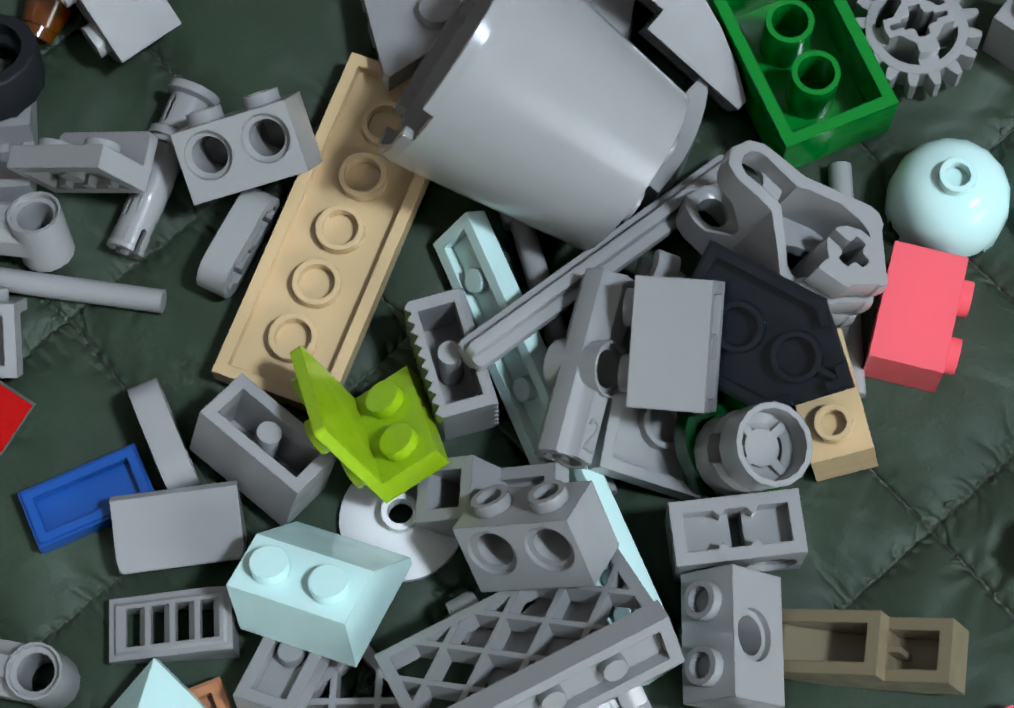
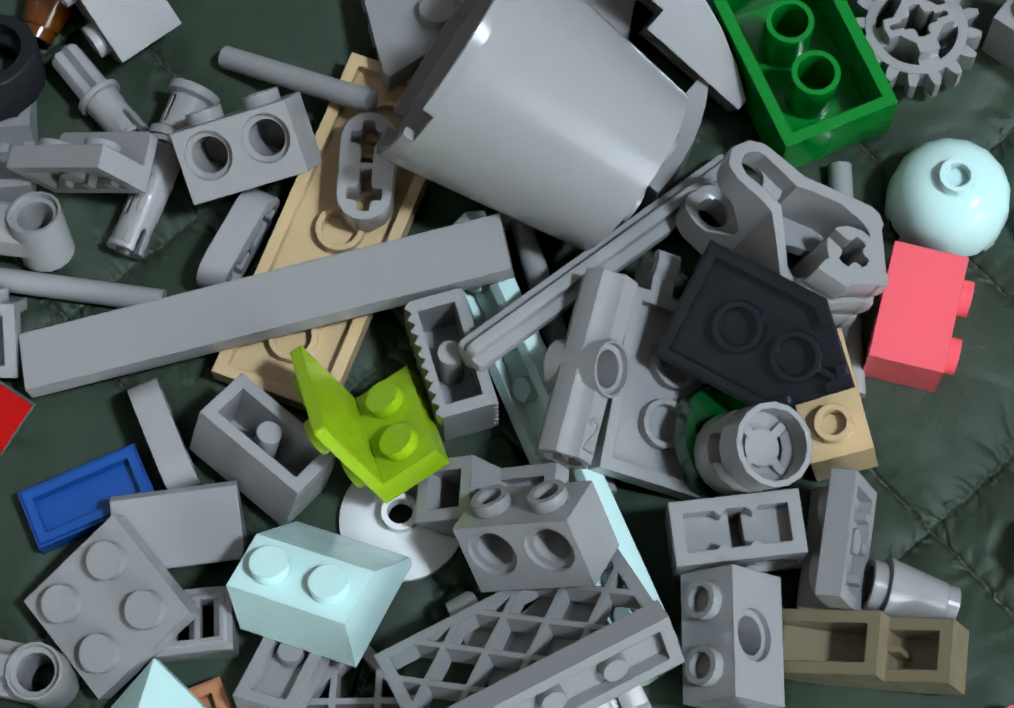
light grey brick [618,275,725,413] -> none
none -> light grey tile [18,213,515,398]
none -> light grey plate [24,515,201,700]
none -> light grey axle [51,43,149,132]
none -> light grey bar [218,46,378,113]
none -> light grey beam [336,112,397,231]
none -> light grey bracket [796,468,877,610]
none -> light grey cone [863,557,961,619]

